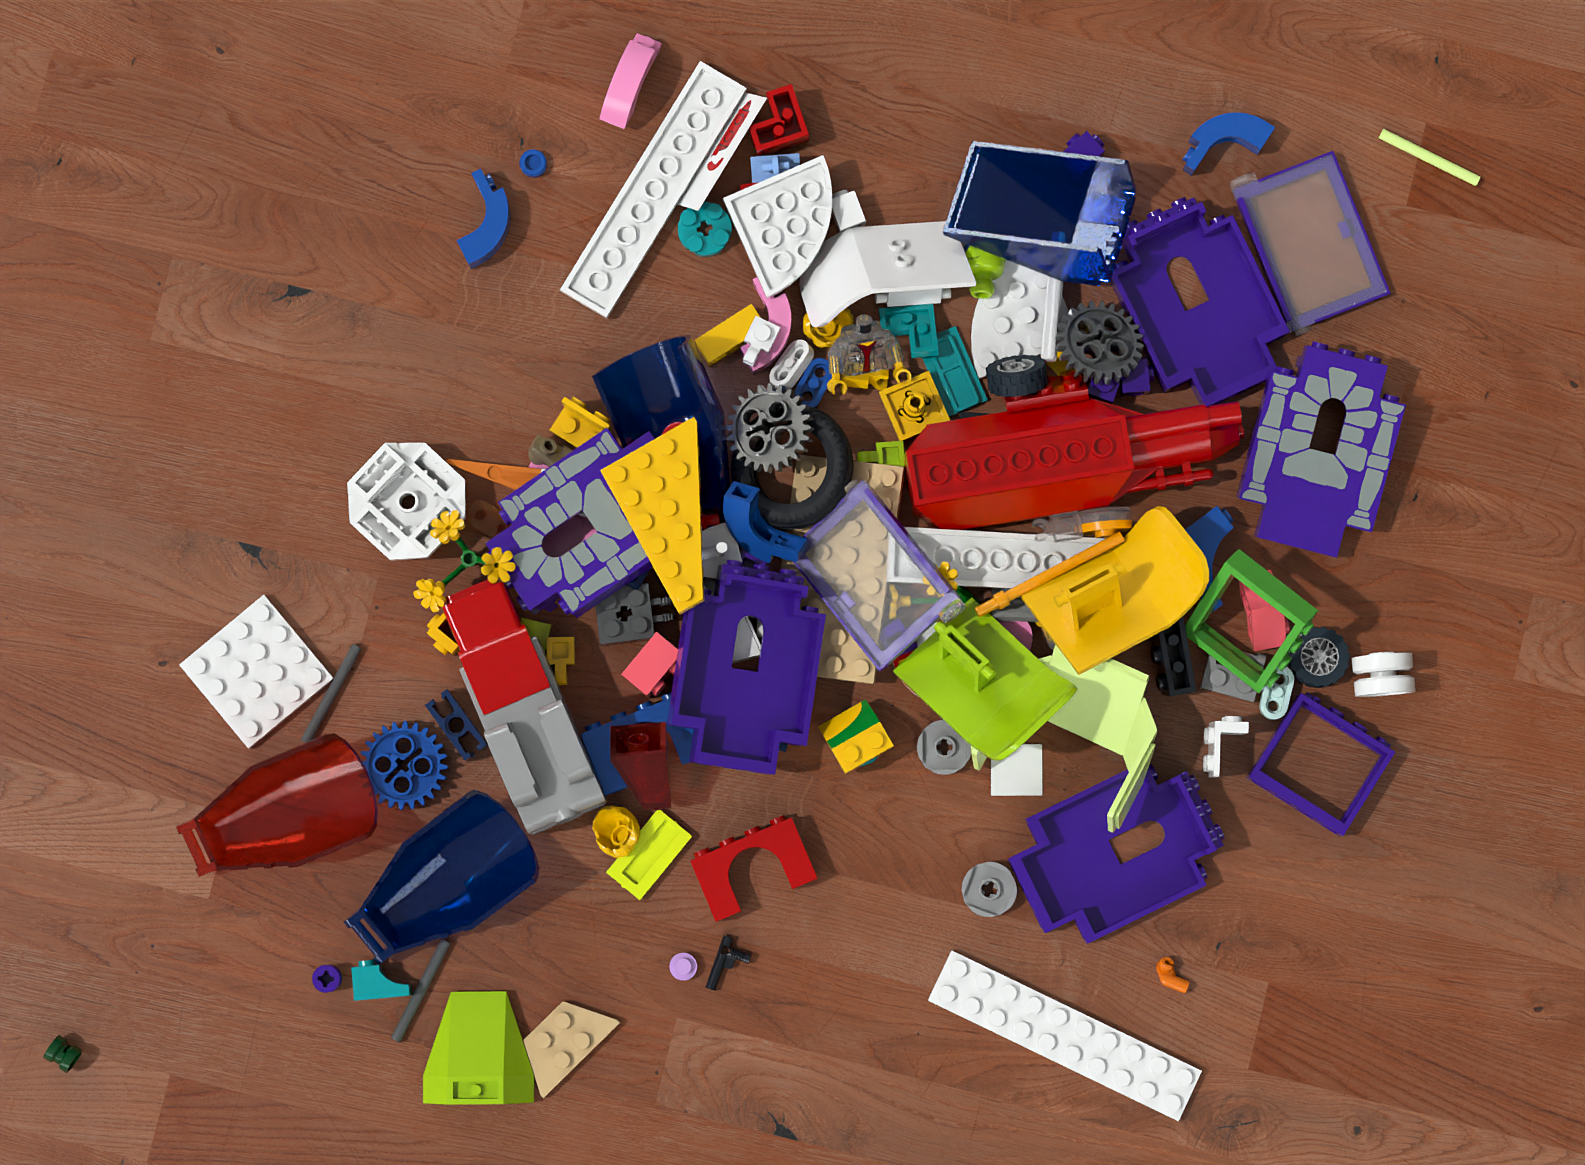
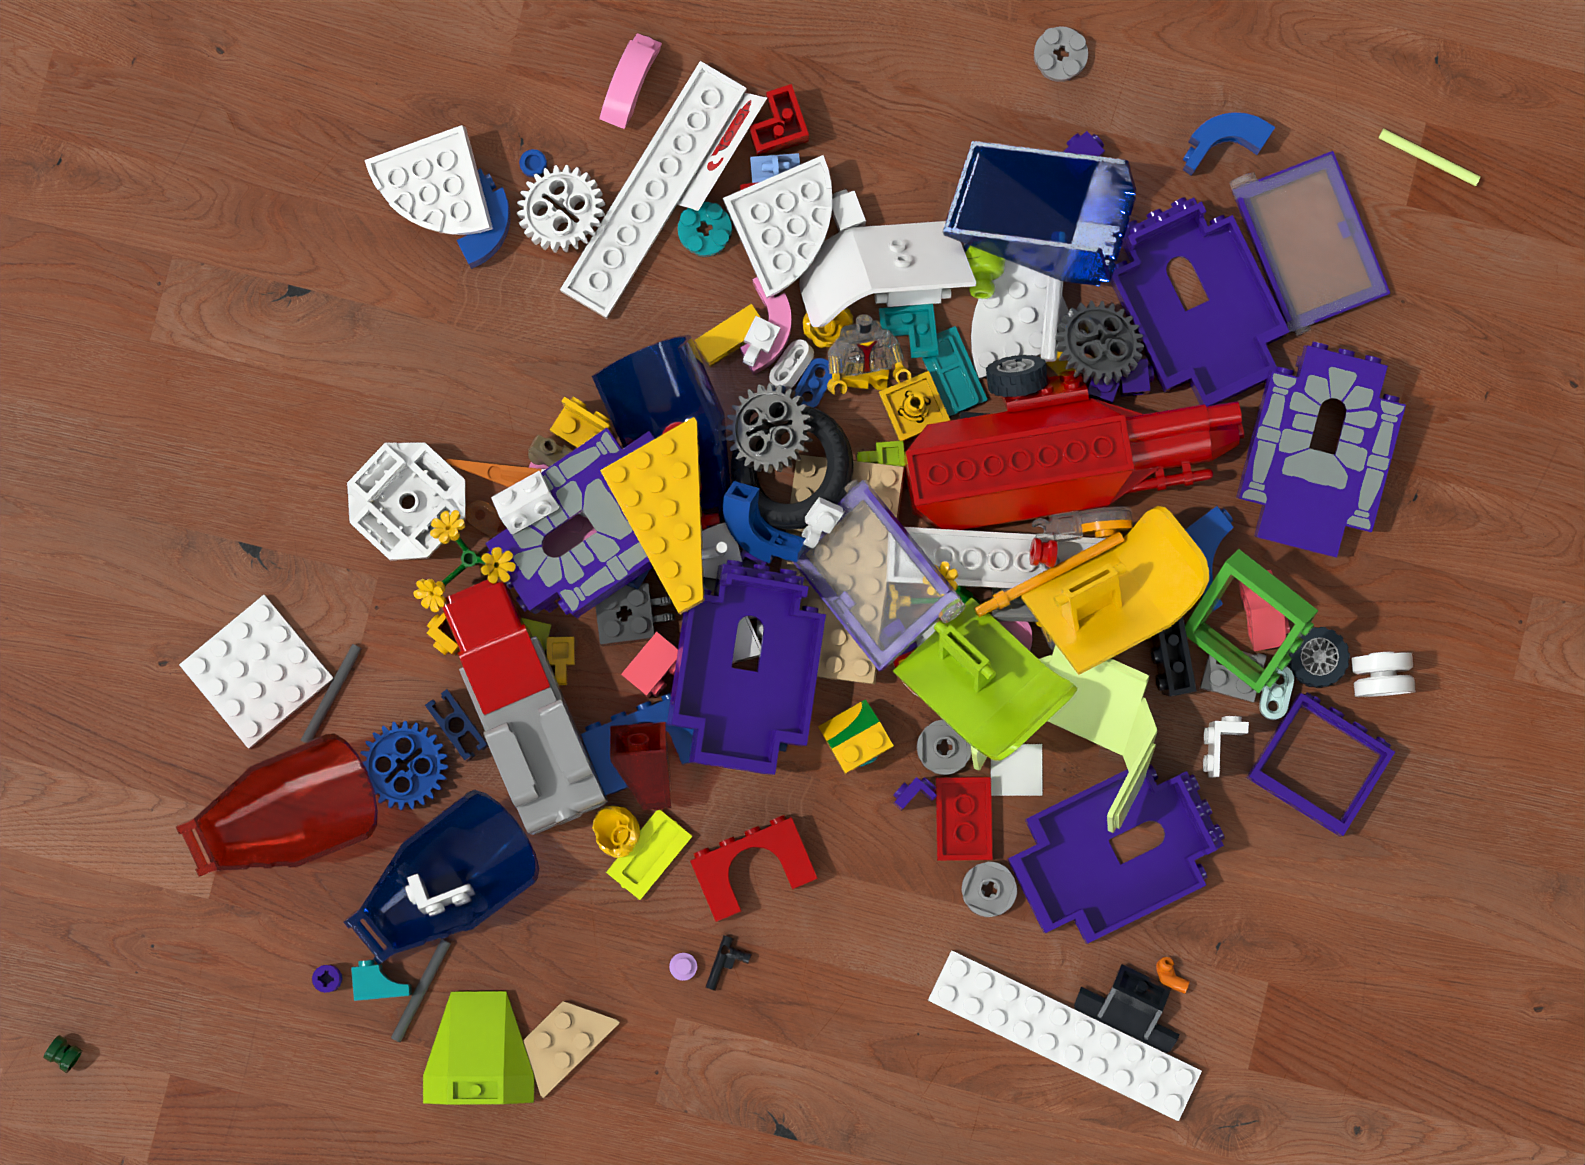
none -> white plate [365,125,493,235]
none -> white bracket [405,874,475,916]
none -> white bracket [491,471,559,534]
none -> white gear [517,165,605,253]
none -> white plate [802,497,844,548]
none -> dark purple bracket [893,777,937,811]
none -> red plate [936,777,992,861]
none -> red wheel [1029,538,1058,568]
none -> light grey plate [1034,27,1088,82]
none -> black plate [1074,964,1180,1053]

